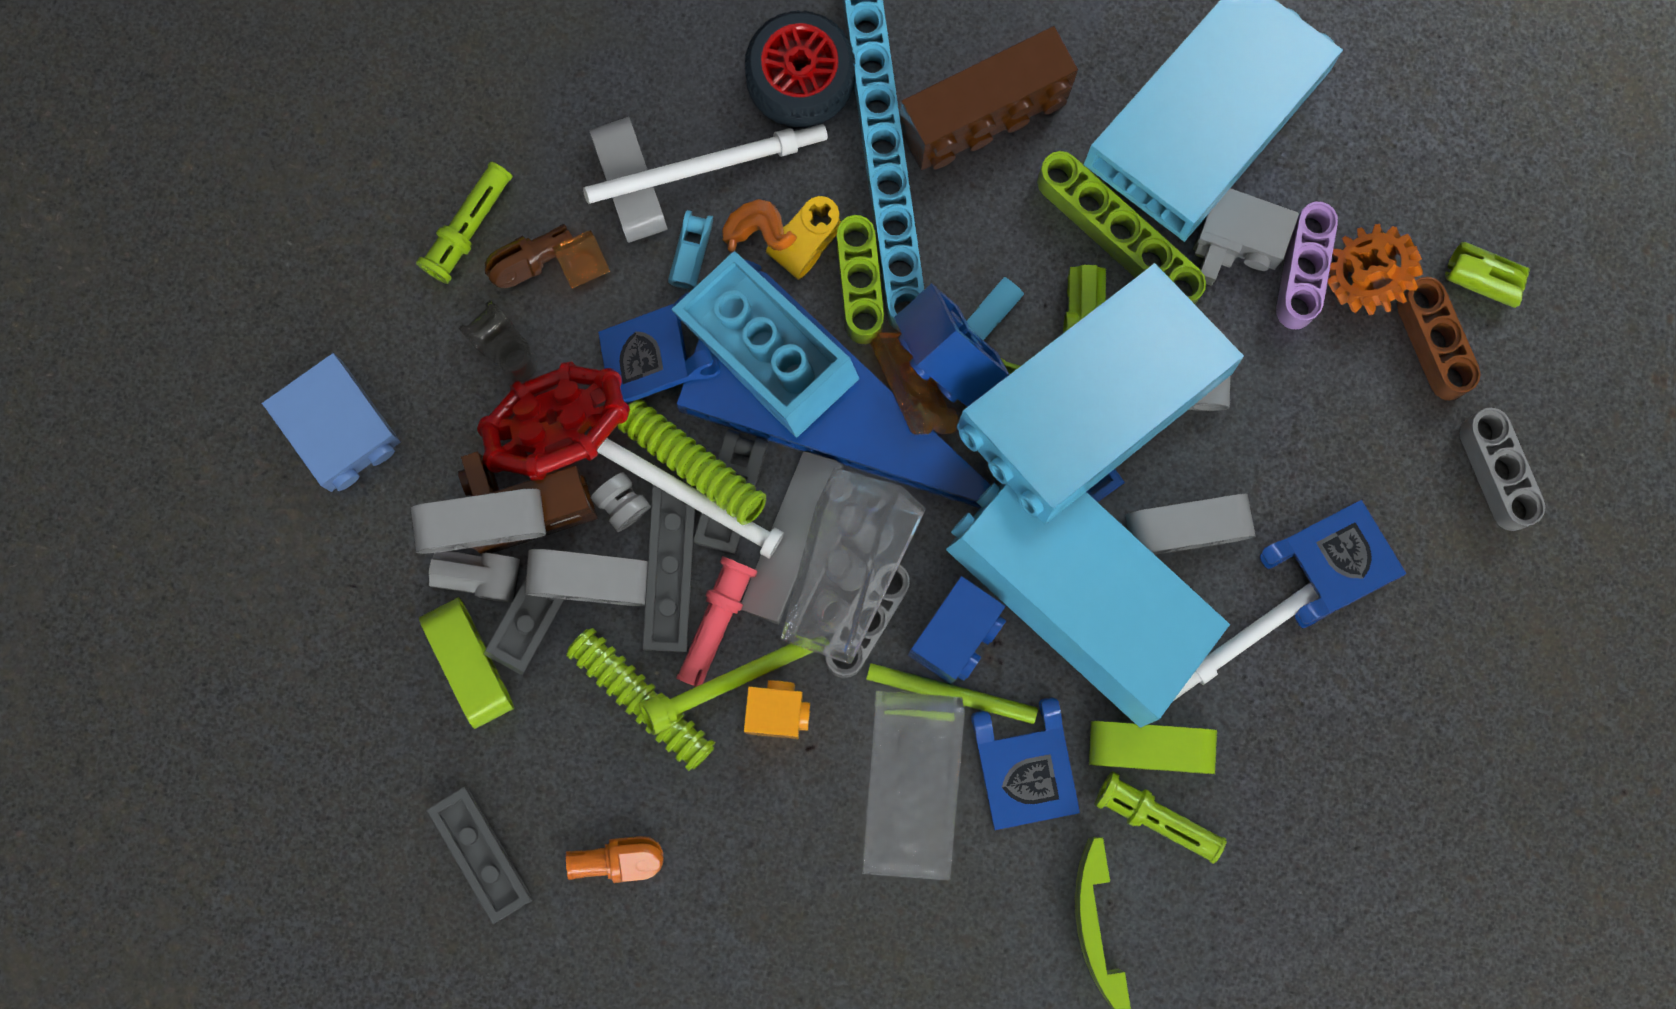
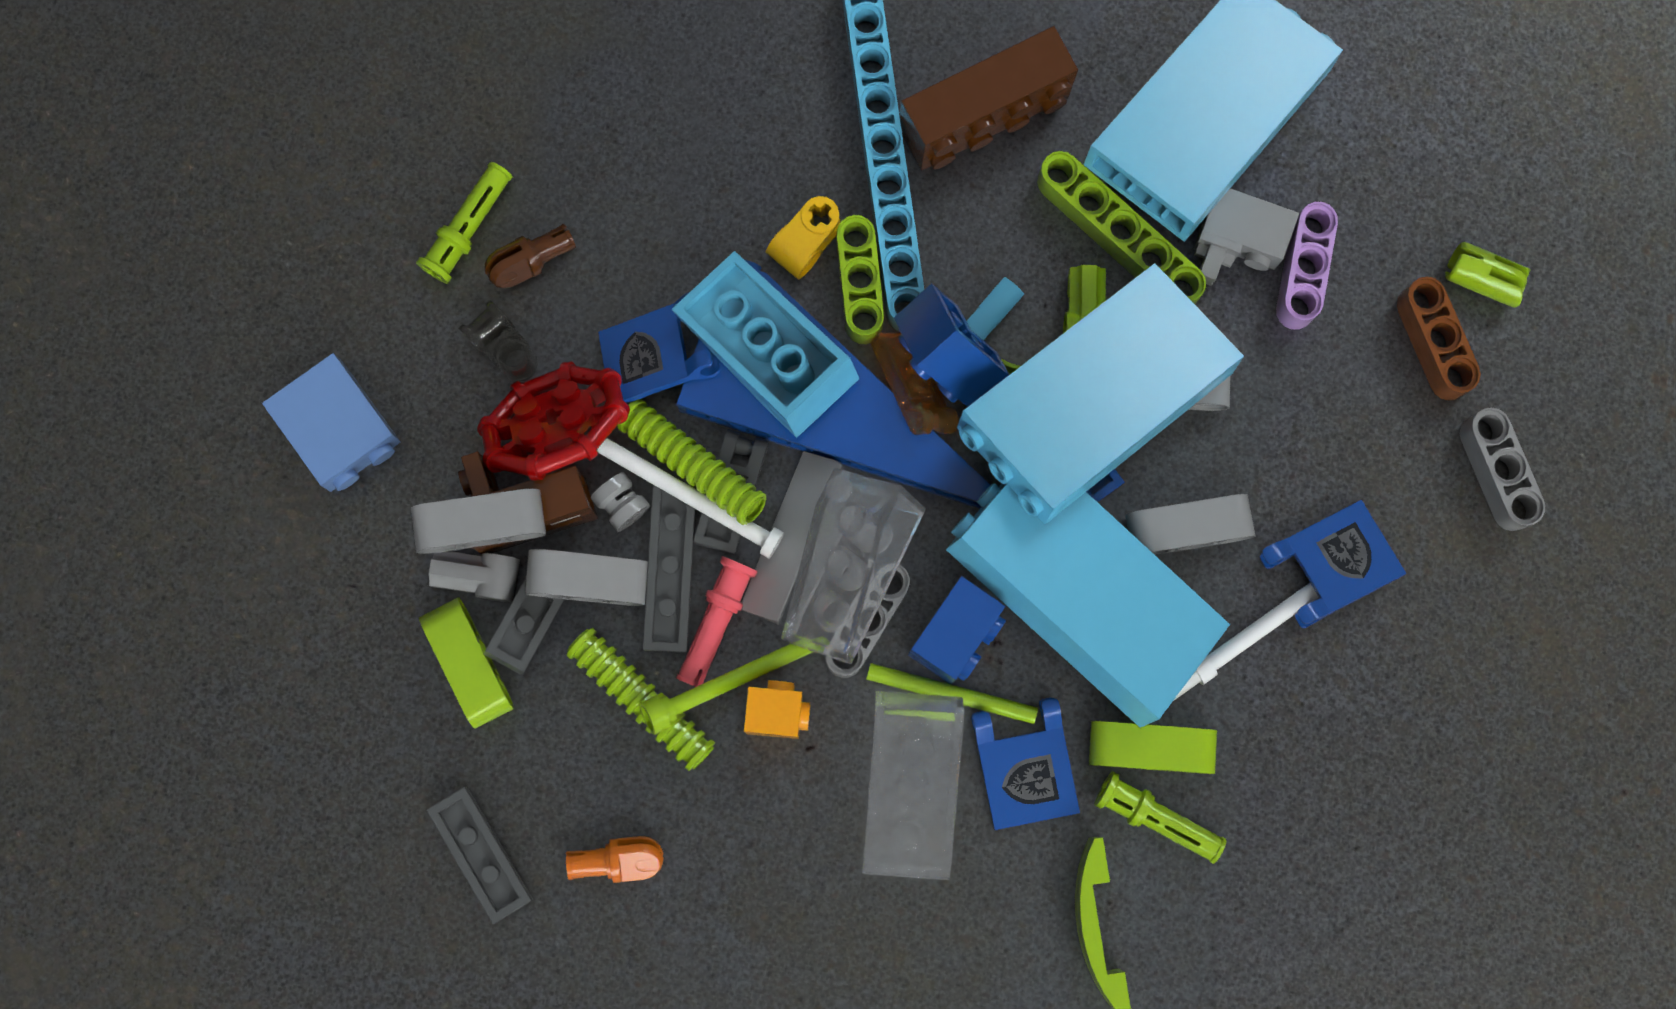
clear orange plate [552,230,610,289] -> none
white bar [583,124,828,204] -> none
light grey beam [589,117,668,243] -> none
medium azure bar [668,210,713,290] -> none
orange piece [722,199,797,252] -> none
wheel [745,10,855,128] -> none
orange gear [1328,224,1423,315] -> none

